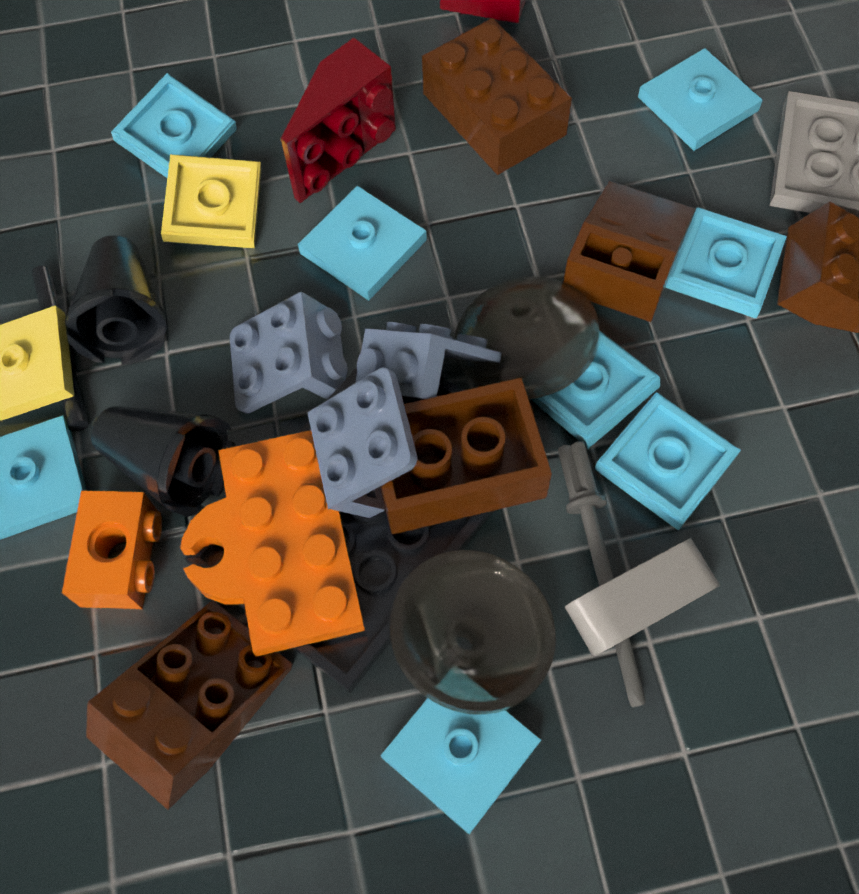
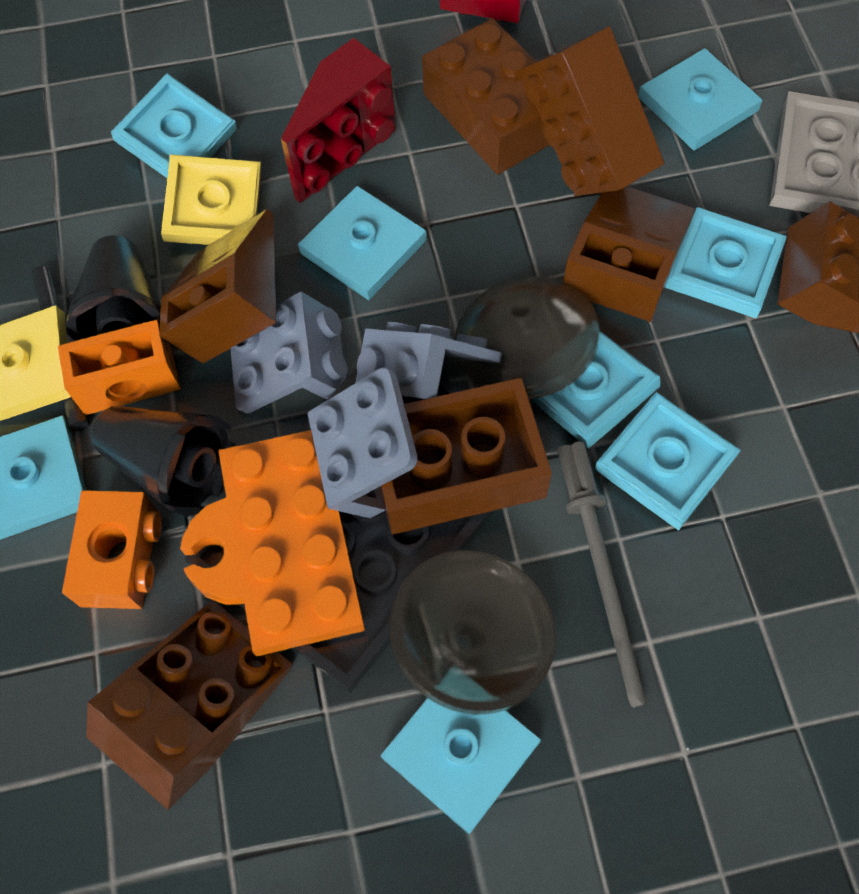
light grey beam [565,538,720,657] -> none
none -> orange brick [58,320,181,415]
none -> reddish brown slope [159,209,276,363]
none -> reddish brown brick [520,26,665,196]

